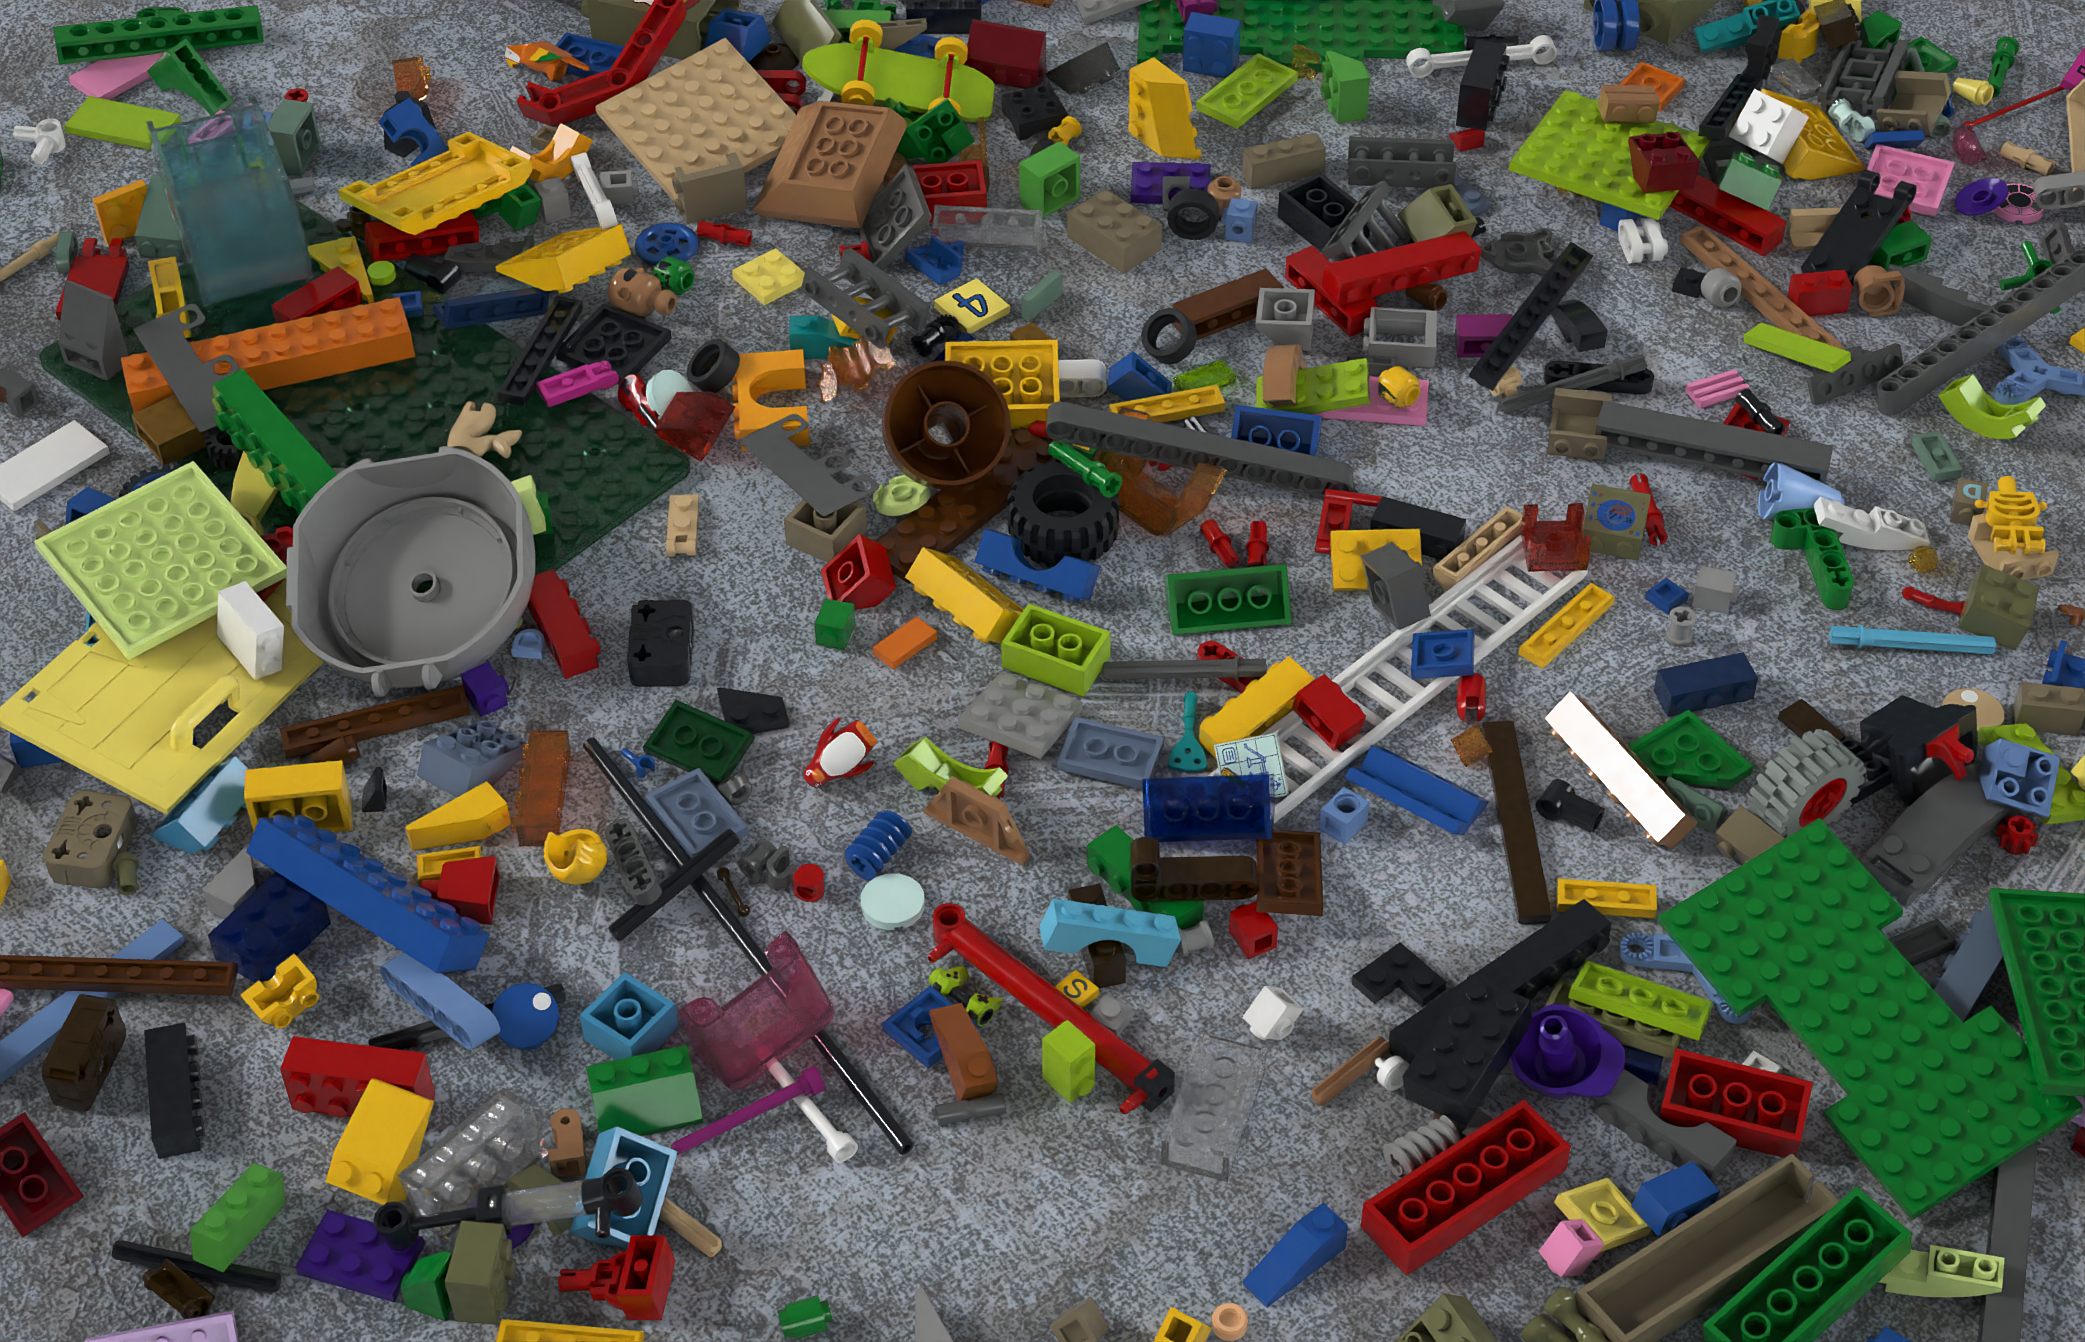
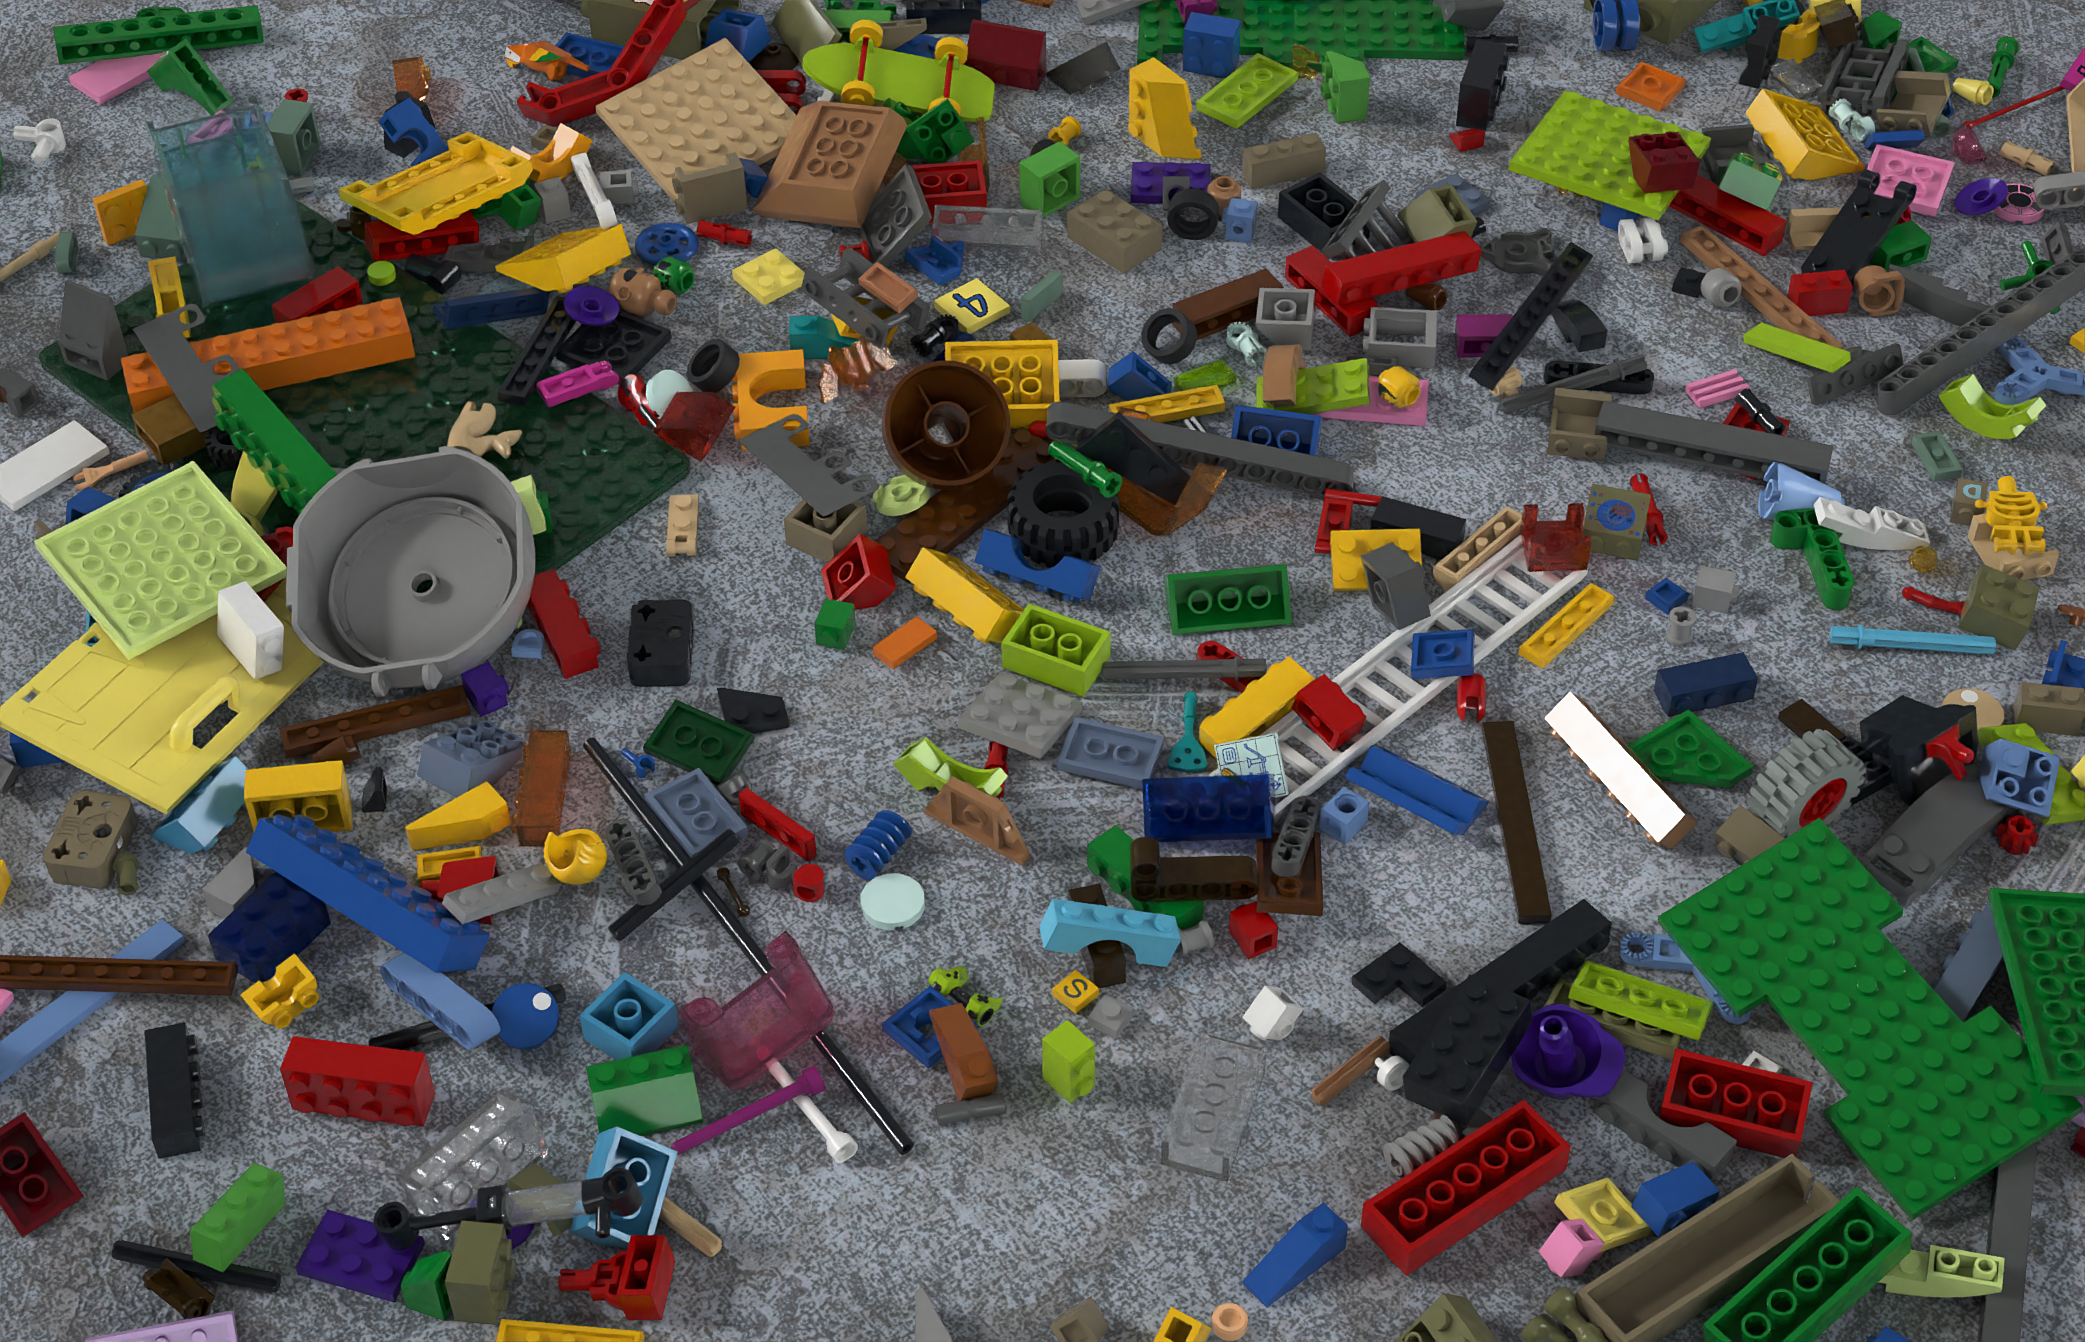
dark brown axle [42,994,126,1111] -> none
red tile [56,238,130,320] -> none
lime tile [64,96,182,152] -> none
yellow wing [304,236,374,303] -> none
yellow slope [325,1078,434,1205] -> none
blue tile [393,291,424,318] -> none
medium nougat leg [548,1108,587,1179] -> none
green brick [777,1295,833,1340] -> none
animal [803,717,878,788] -> none
red piece [928,903,1175,1114] -> none
black brick [1002,84,1068,141] -> none
red axle [1199,519,1240,569] -> none
red axle [1246,520,1269,567] -> none
dark grey fence [1348,136,1456,188] -> none
white piece [1406,35,1557,78] -> none
clear orange tile [1451,724,1493,767] -> none
black piece [1535,779,1605,833] -> none
yellow plate [1557,878,1657,919] -> none
medium nougat brick [1598,85,1660,123] -> none
clear blue hinge [1622,1045,1664,1086] -> none
sand green hinge [1665,776,1728,834] -> none
black plate [1698,74,1763,141] -> none
white brick [1729,89,1809,164] -> none
dark grey tile [1888,918,1957,967] -> none
none -> light nougat piece [73,450,150,490]
none -> light grey plate [442,863,562,924]
none -> dark purple dish [564,286,619,326]
none -> blue panel [739,158,768,198]
none -> red tile [739,787,817,862]
none -> nougat tile [858,262,918,314]
none -> black wing [1076,411,1200,507]
none -> light aqua connector [1226,322,1267,367]
none -> dark grey beam [1271,796,1321,877]

